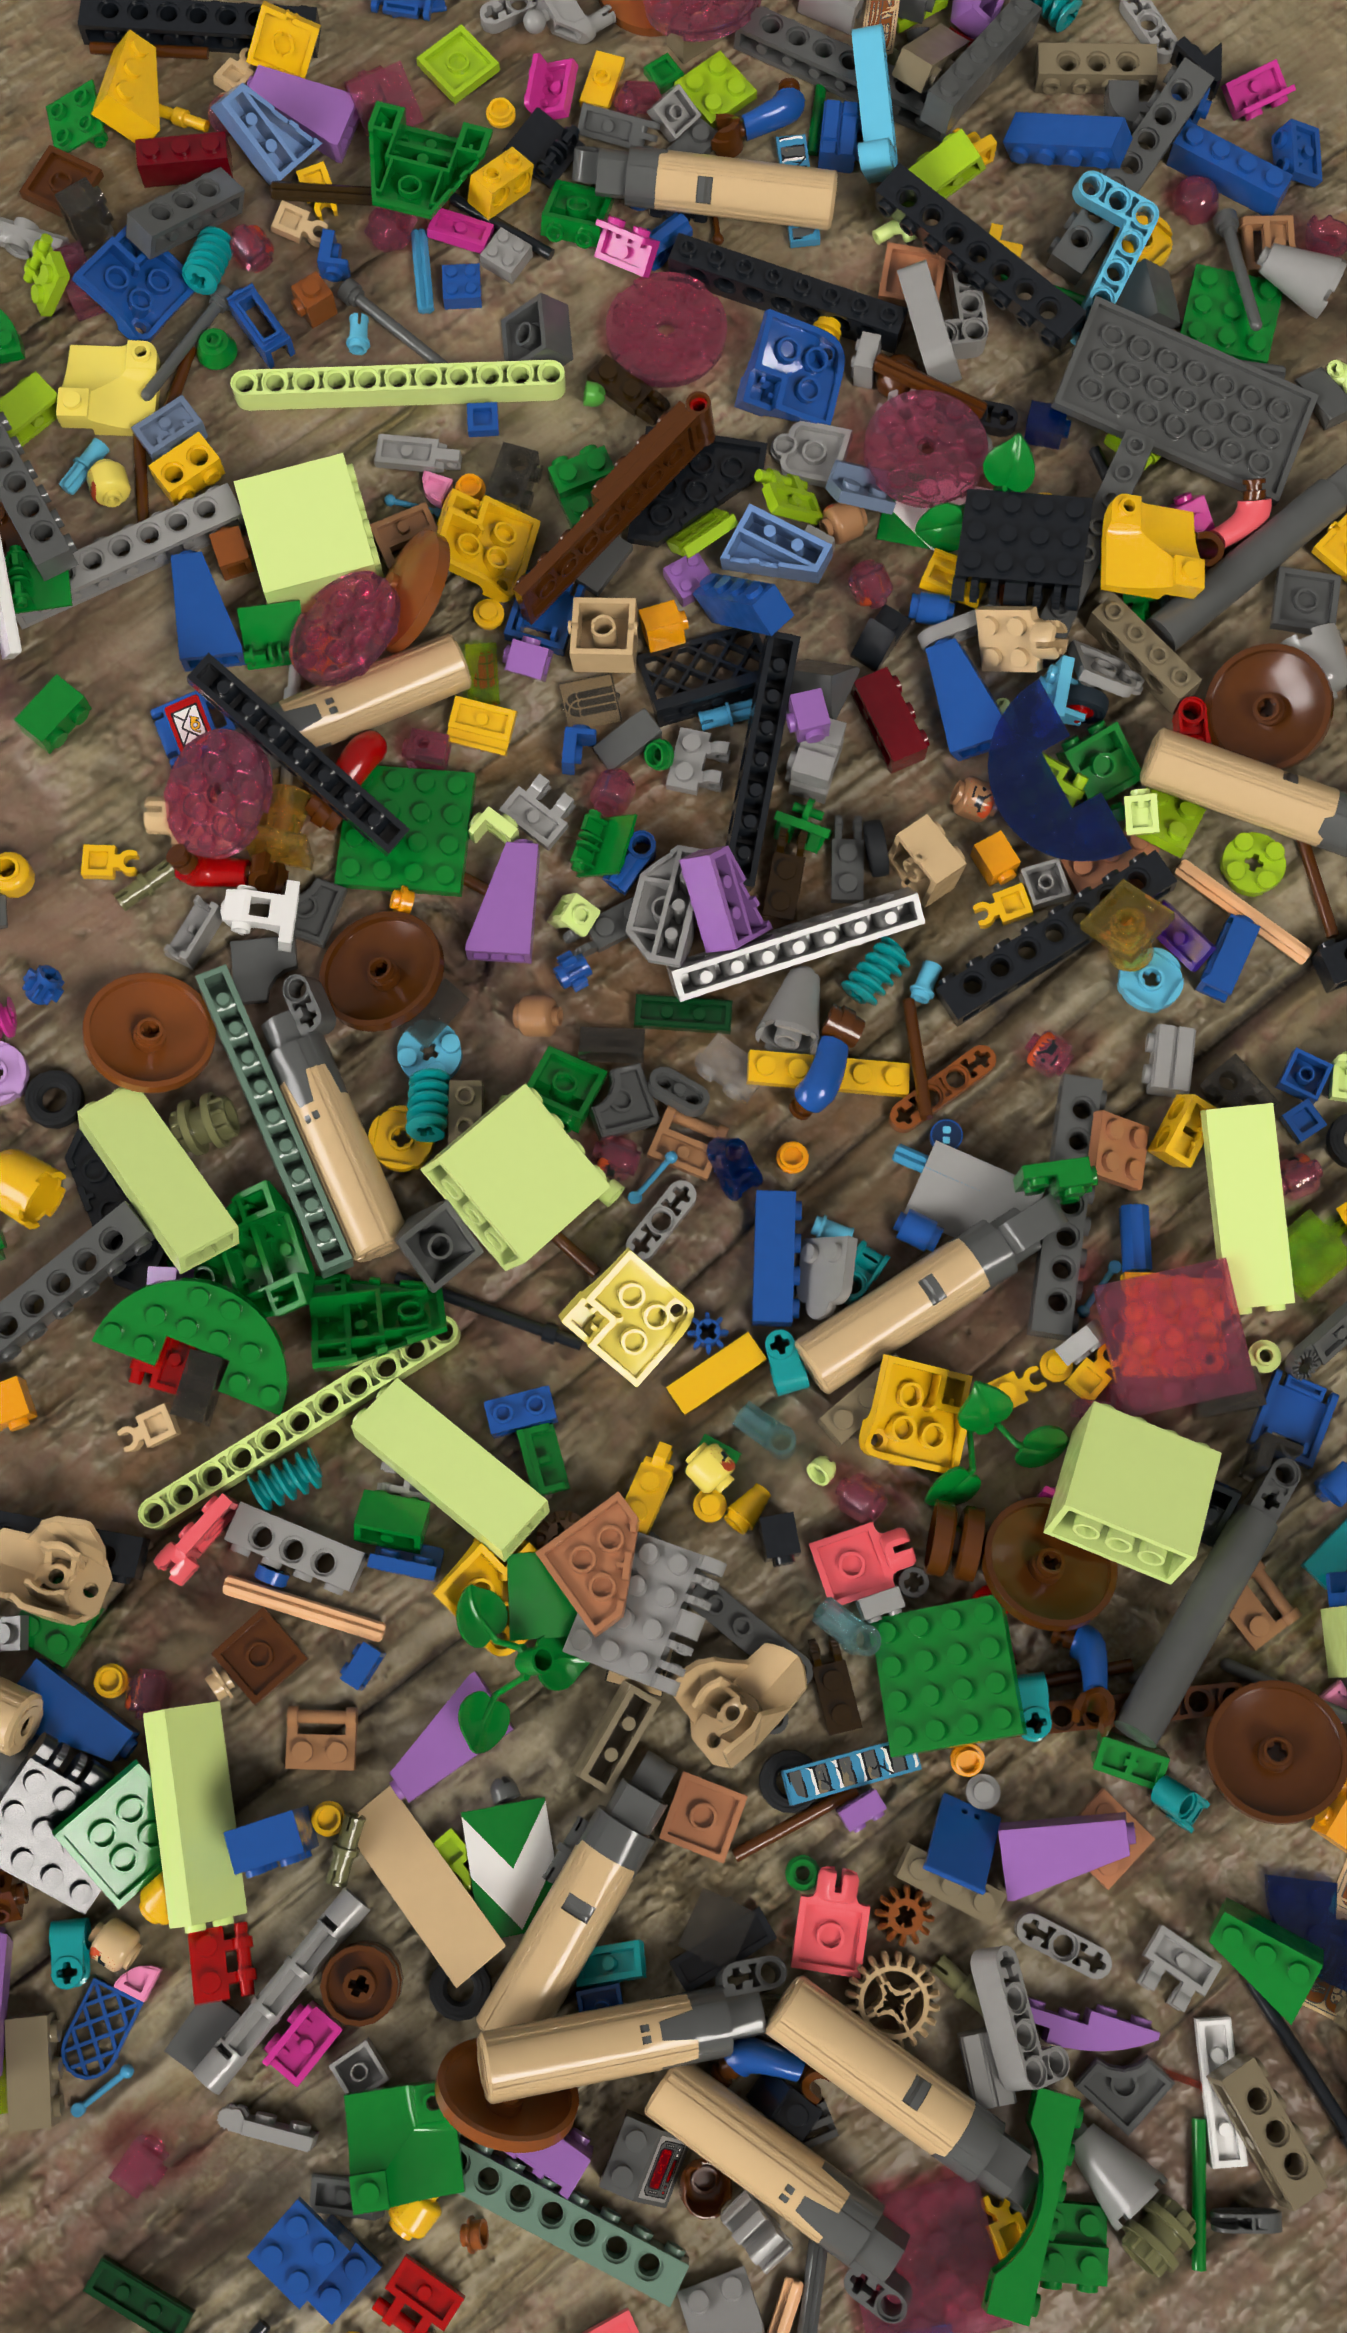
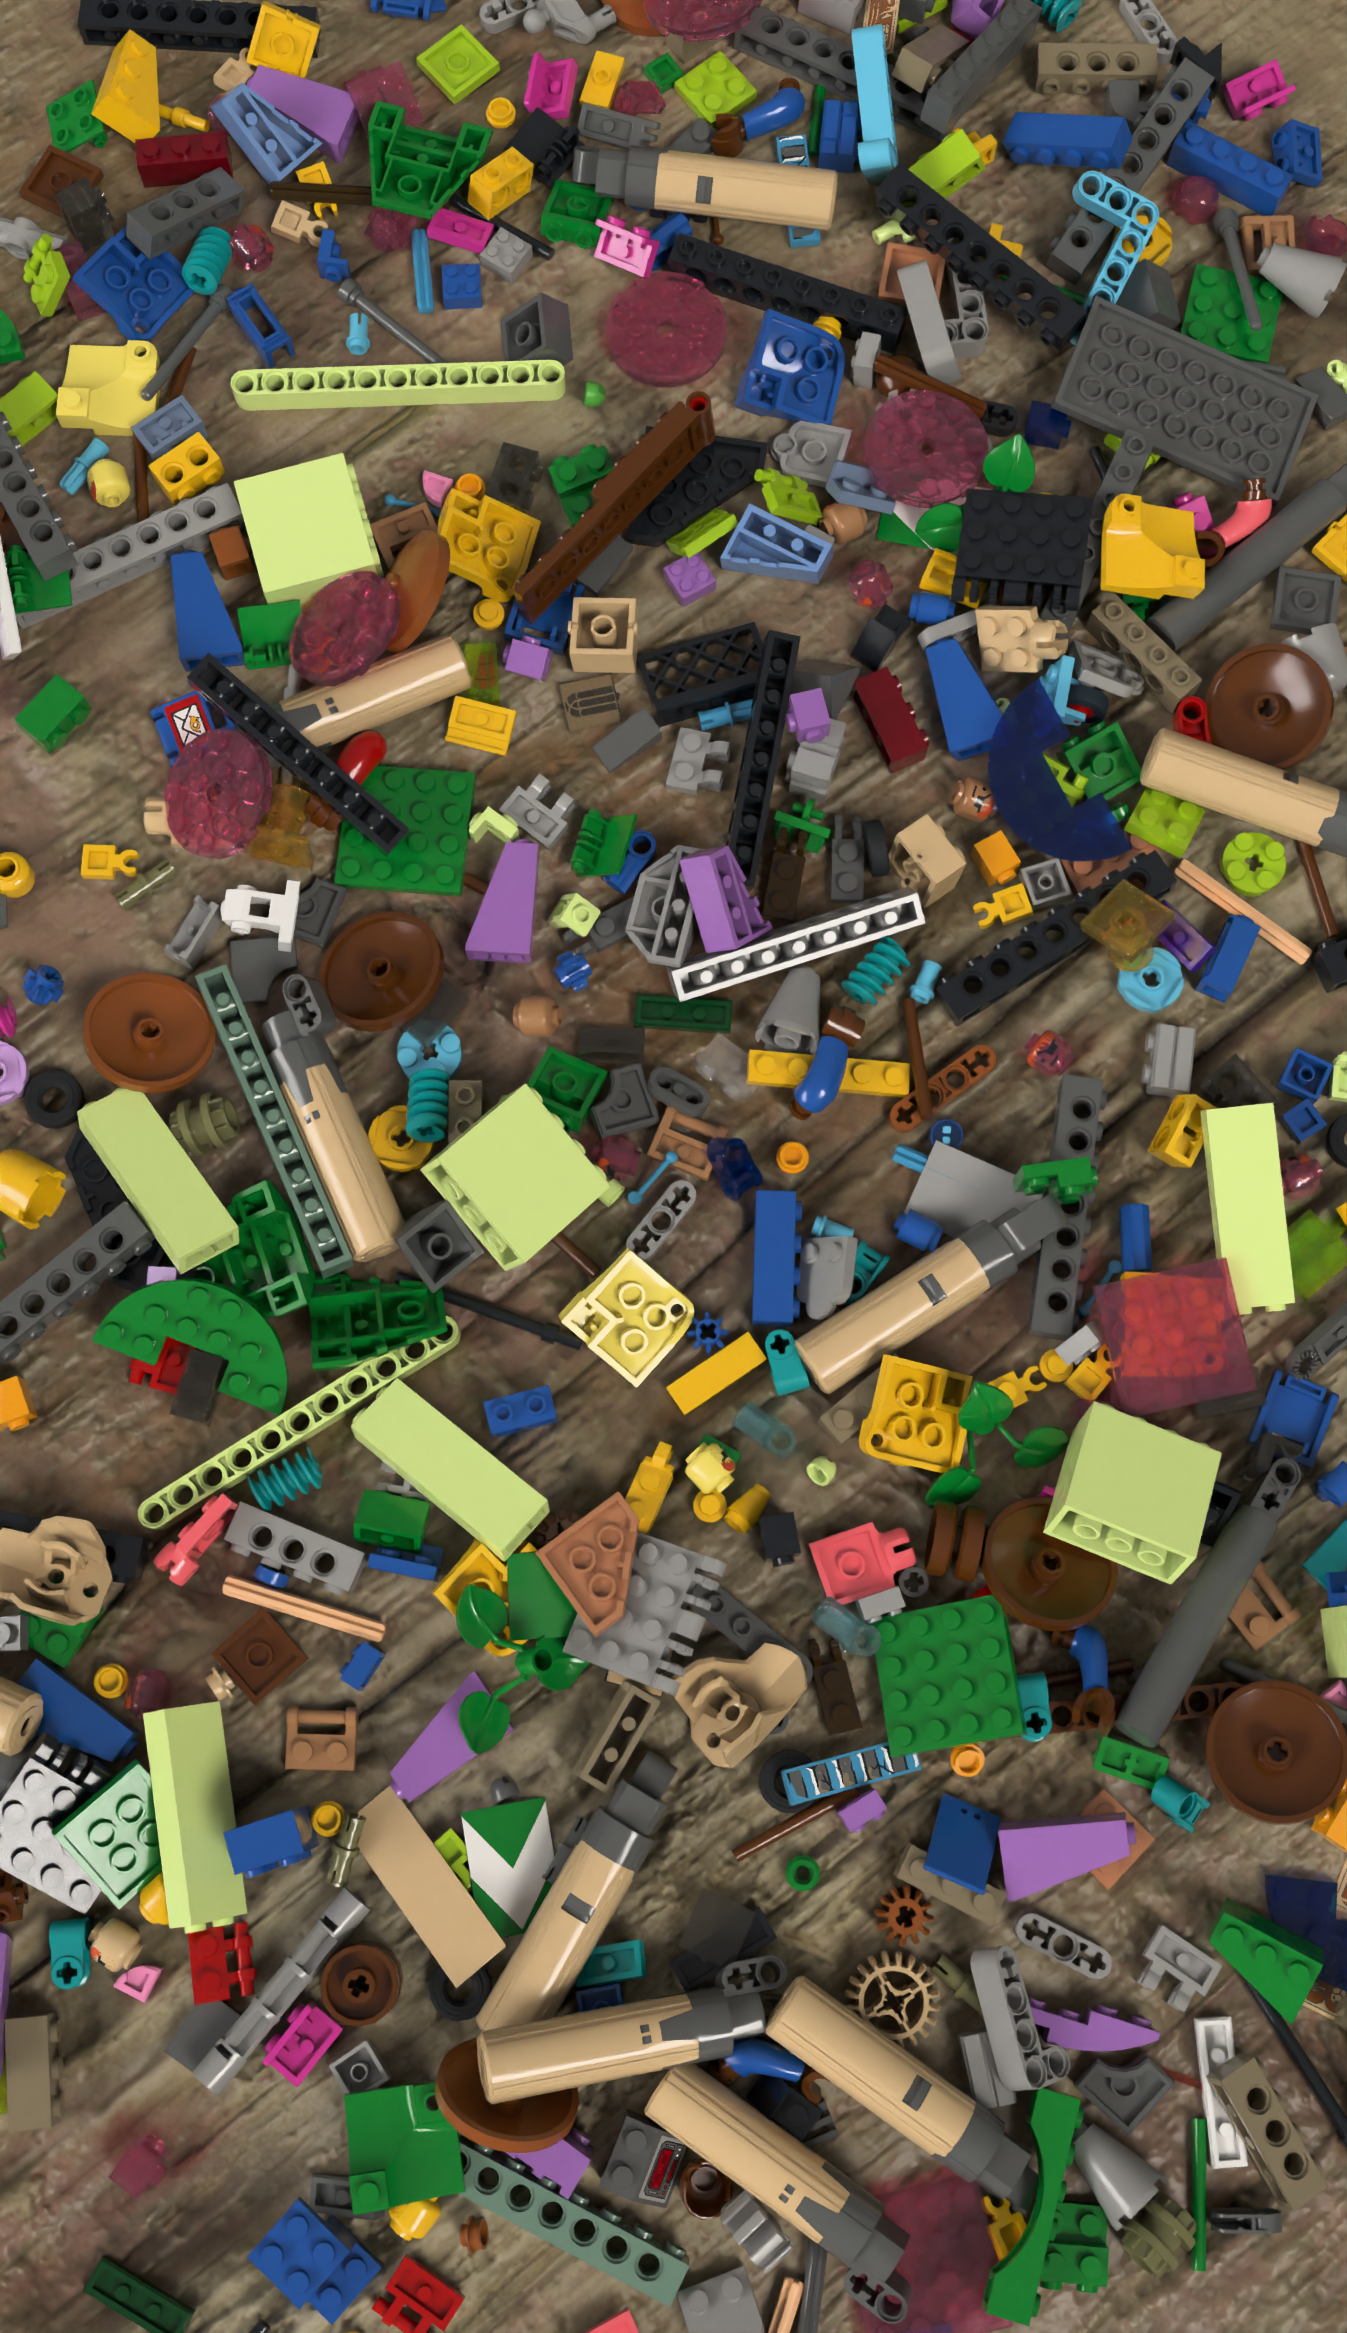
blue window [61,1977,144,2080] -> none
dark azure hinge [71,2064,134,2118] -> none
reddish brown bar [89,41,209,60] -> none
tan plate [117,1403,182,1452] -> none
piece [166,844,289,894] -> none
green cone [196,328,238,370] -> none
light grey hinge [216,2103,319,2152] -> none
dark orange brick [291,271,338,329] -> none
light grey hinge [374,434,462,473] -> none
light orange plate [389,885,415,914] -> none
clear pink brick [402,728,452,771] -> none
blue plate [467,402,499,437] -> none
green hinge [516,1423,570,1497] -> none
blue bracket [562,724,597,775] -> none
dark brown hinge [587,354,671,426] -> none
clear pink head [590,769,636,817] -> none
light orange brick [638,600,689,653] -> none
green plate [644,739,674,771] -> none
light grey piece [646,84,702,143] -> none
nougat plate [659,1771,748,1864] -> none
blue brick [693,573,794,636] -> none
coral plate [790,1866,870,1979] -> none
clear pink head [835,1473,888,1523] -> none
light grey plate [965,1774,1001,1810] -> none
nougat plate [1088,1110,1150,1191] -> none
yellowish green bracket [1124,789,1160,836] -> none
yellowish green plate [1247,1340,1281,1374] -> none

